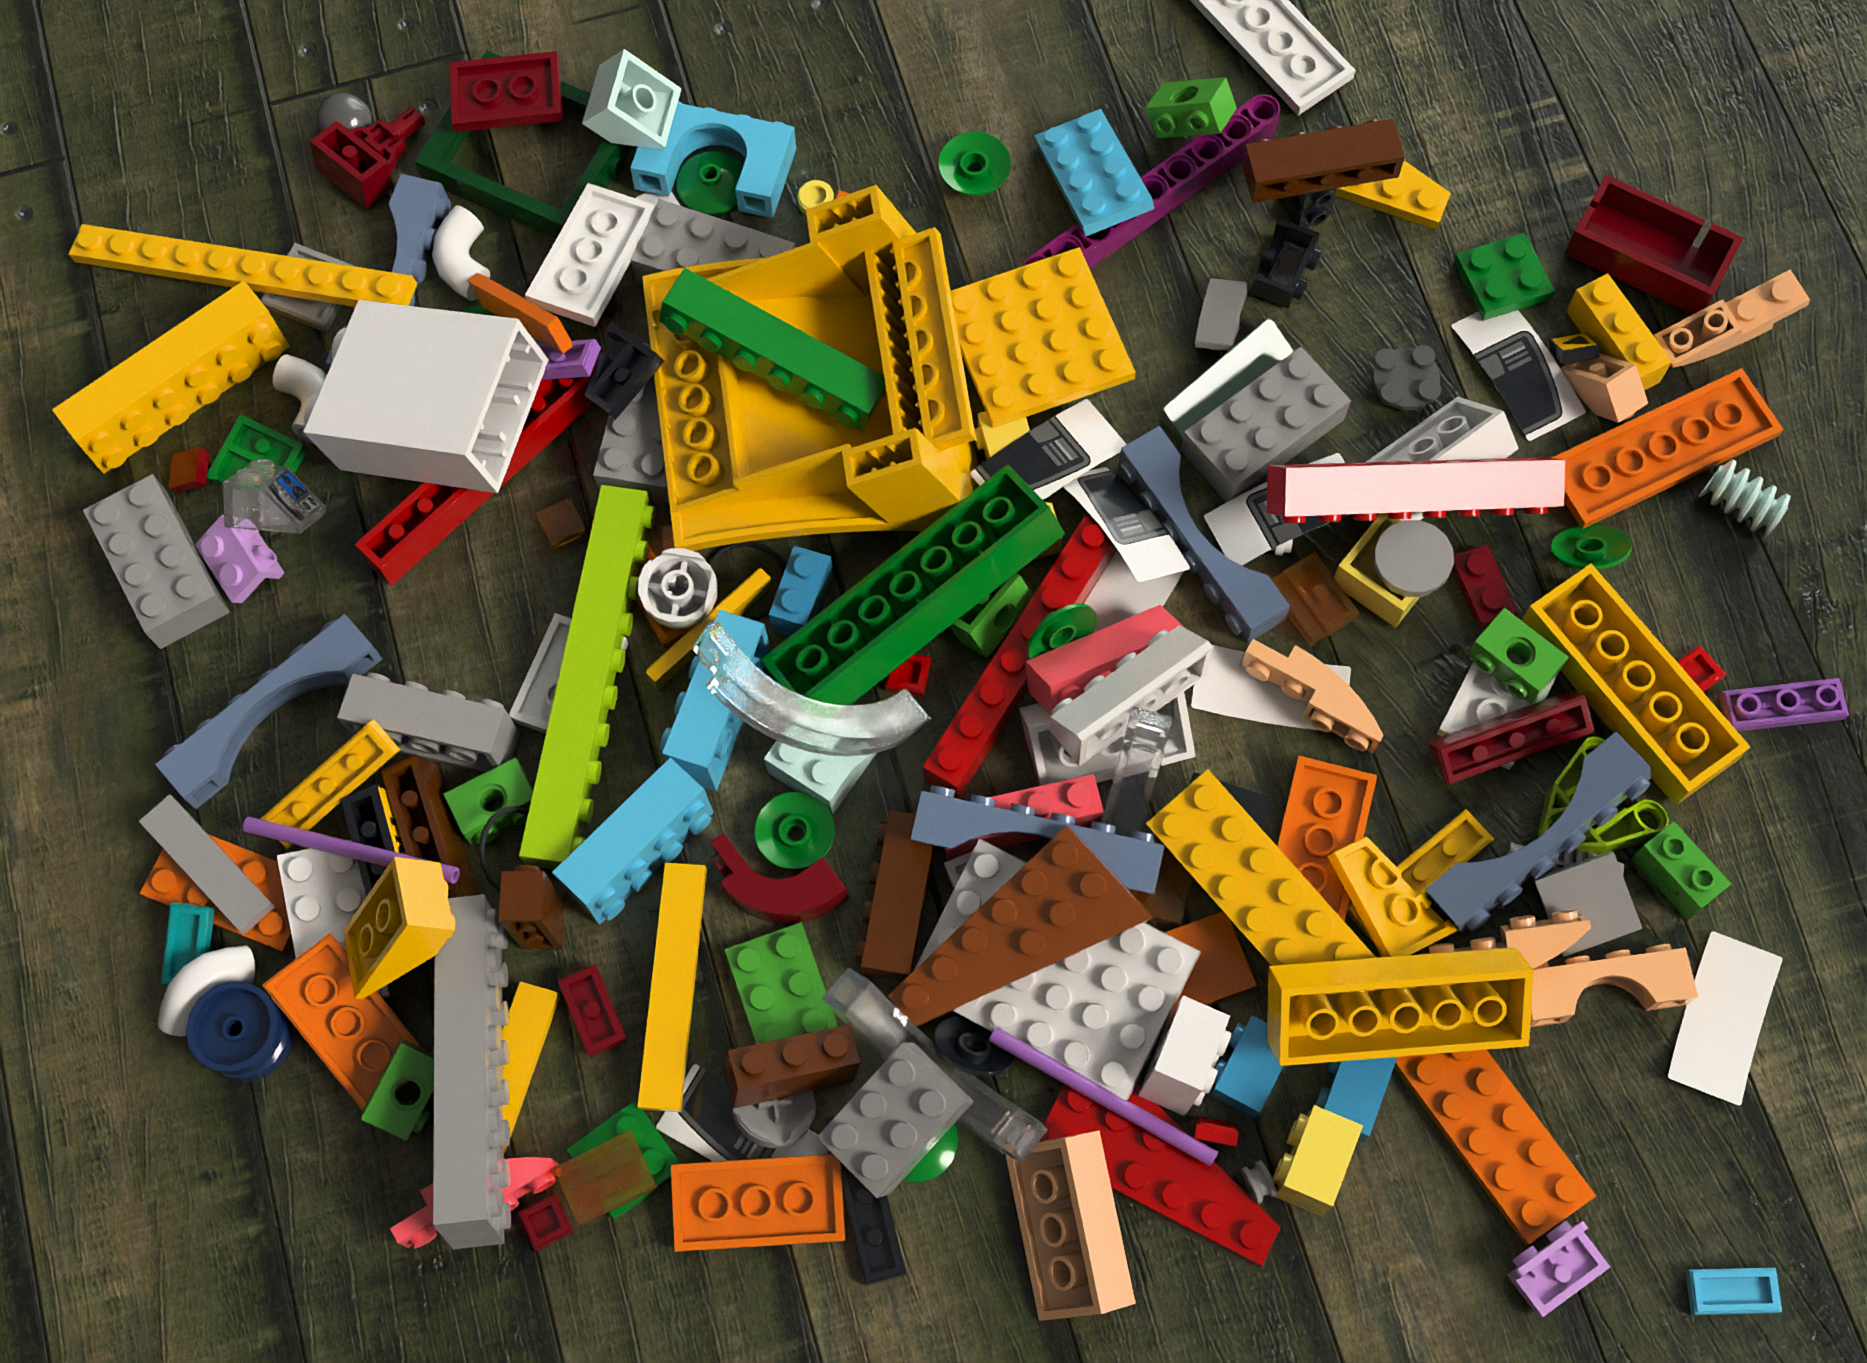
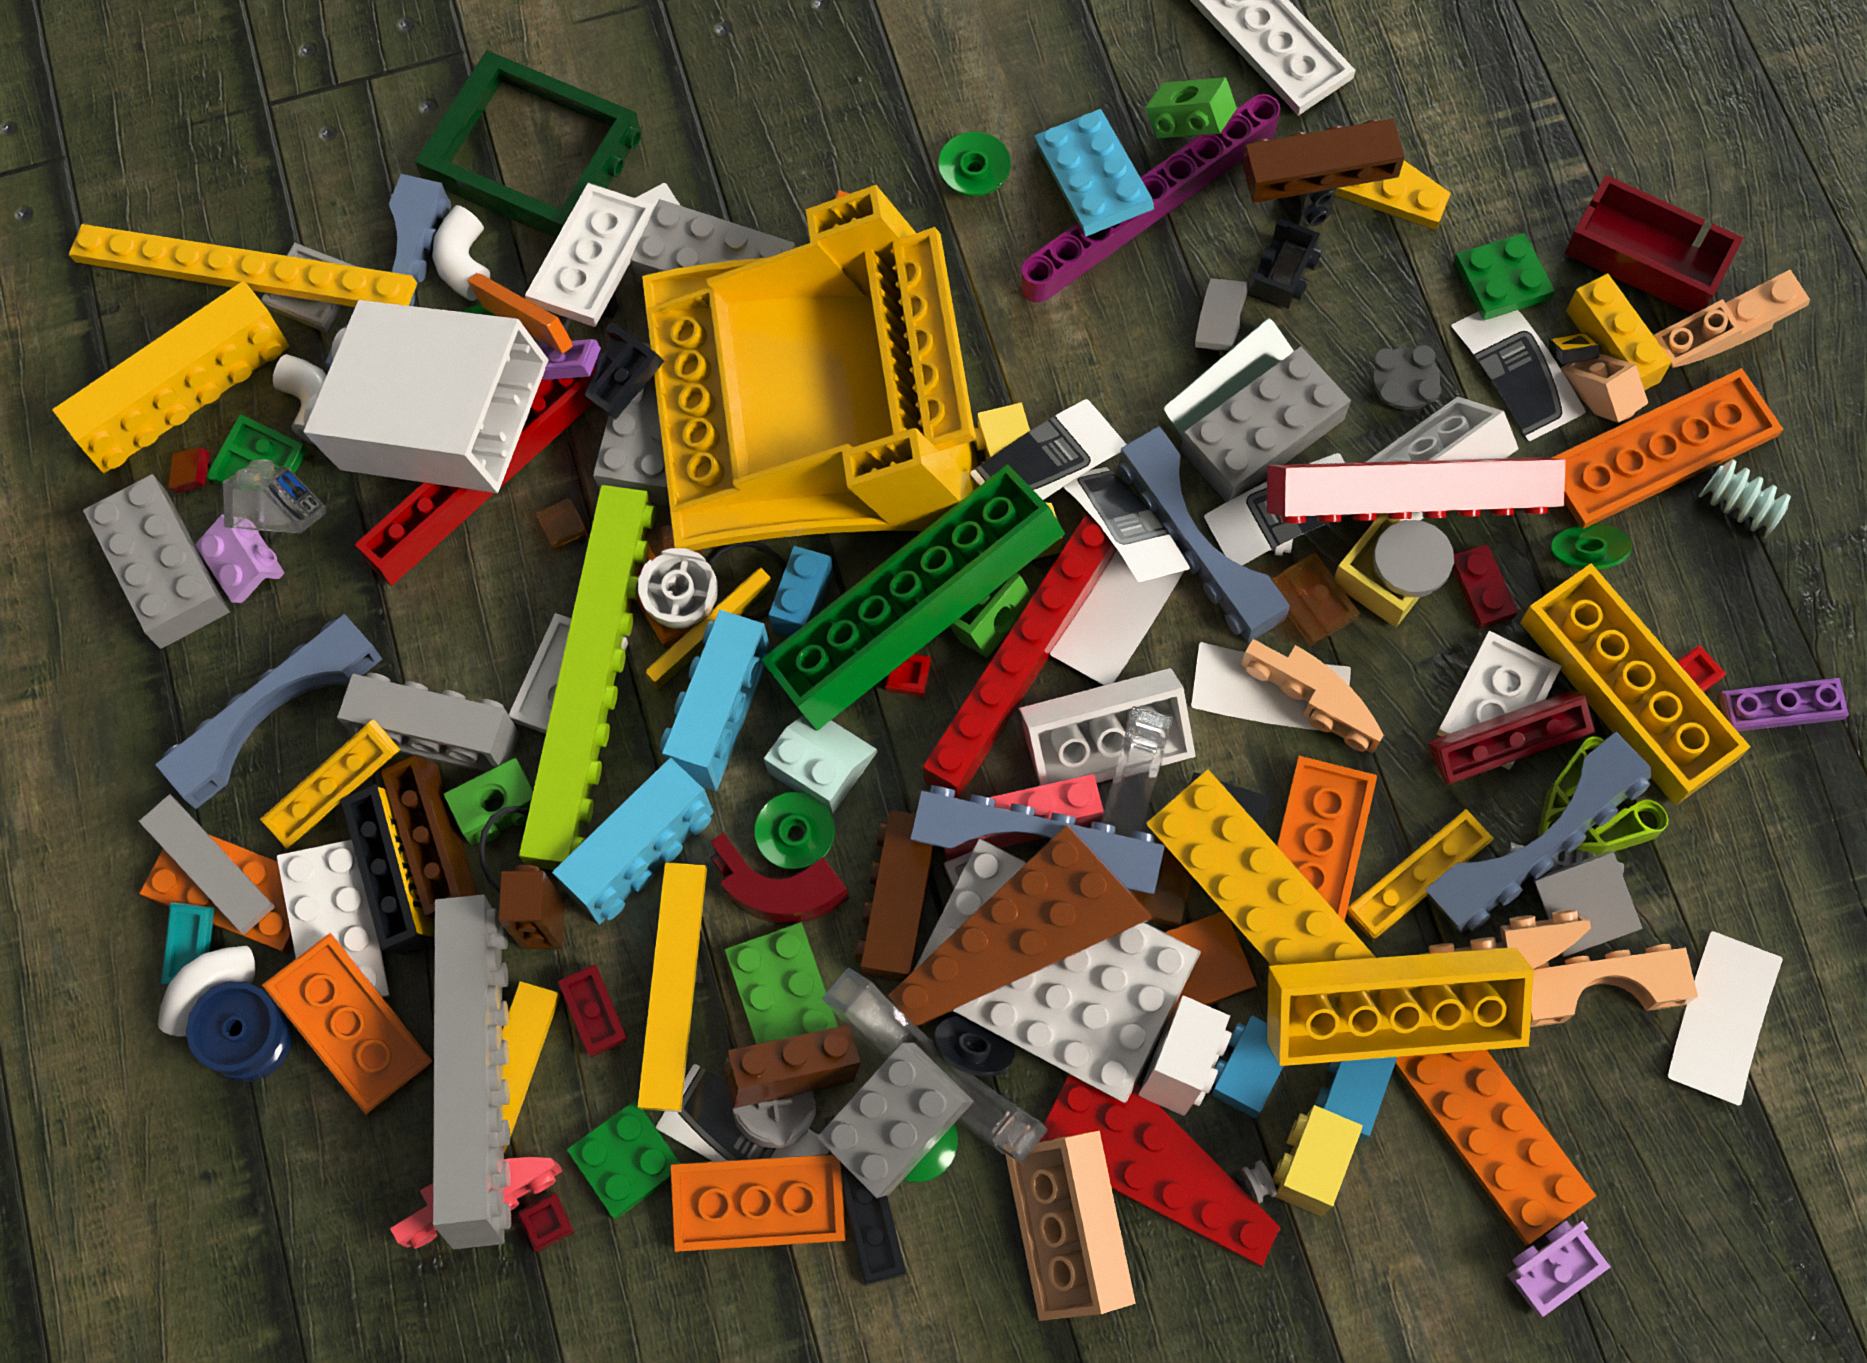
medium lavender piece [243,817,460,884] -> none
dark red brick [310,106,426,209] -> none
dark grey hair [317,92,372,133] -> none
yellow slope [343,857,455,999] -> none
bright green brick [361,1038,434,1141] -> none
dark red plate [449,51,563,132] -> none
clear orange plate [553,1130,658,1226] -> none
light aqua slope [582,49,681,150] -> none
medium azure arch [630,101,796,218] -> none
green brick [659,268,886,432] -> none
green dish [676,151,743,216] -> none
clear arch [692,621,931,756] -> none
light yellow tile [797,180,834,215] -> none
yellow plate [950,247,1136,428] -> none
medium lavender piece [989,1027,1218,1167] -> none
green dish [1026,604,1097,659] -> none
coral brick [1026,605,1185,716] -> none
white slope [1049,625,1213,766] -> none
red tile [1193,1116,1239,1147] -> none
yellow wing [1328,837,1458,957] -> none
bright green brick [1468,608,1569,704] -> none
bright green brick [1631,821,1731,921] -> none
medium azure tile [1685,1268,1782,1315] -> none

